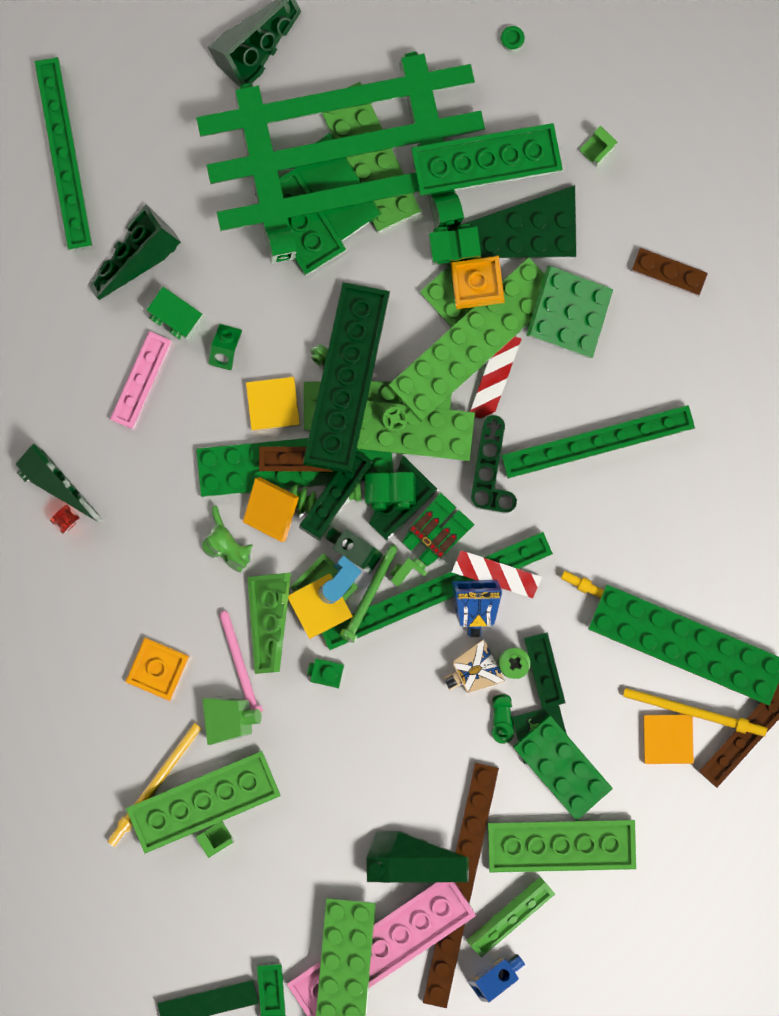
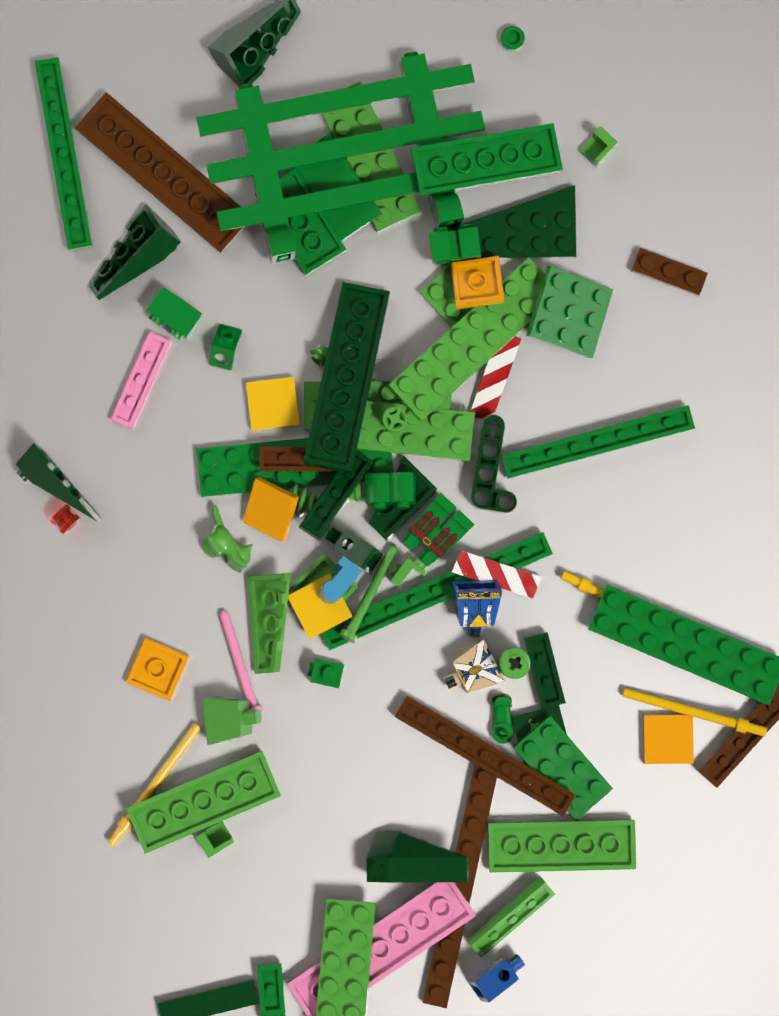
none -> reddish brown plate [75,92,244,254]
none -> reddish brown plate [394,696,576,817]

